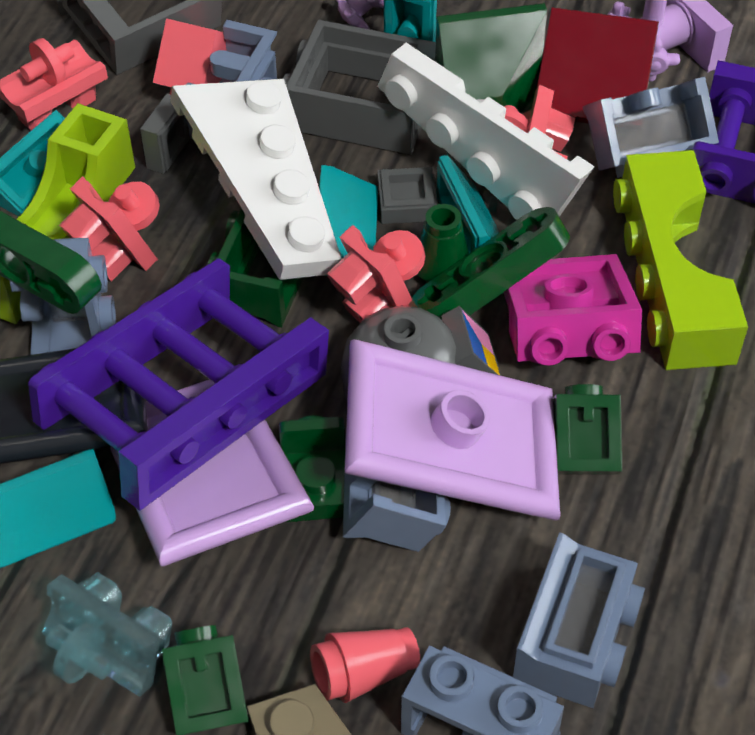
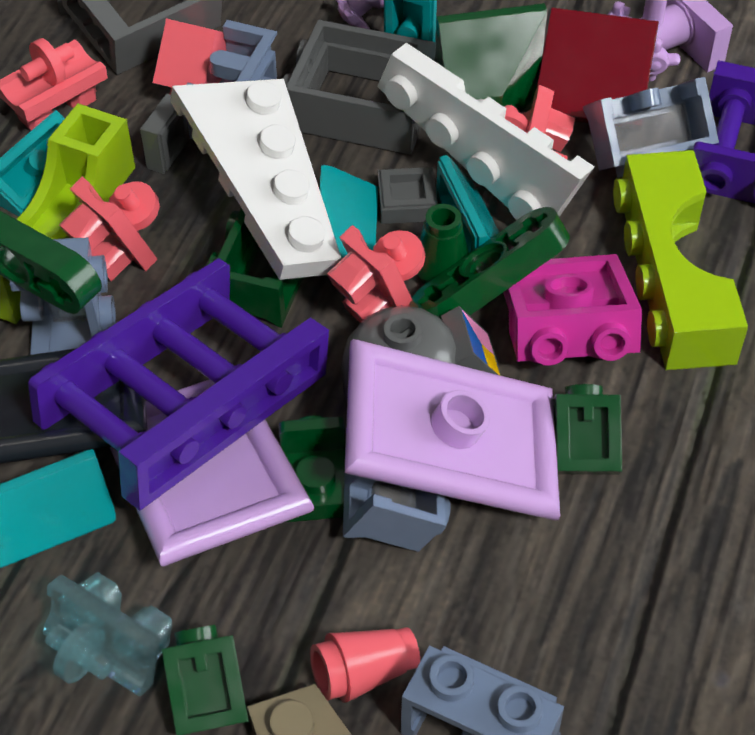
sand blue window [513,532,645,708] -> none

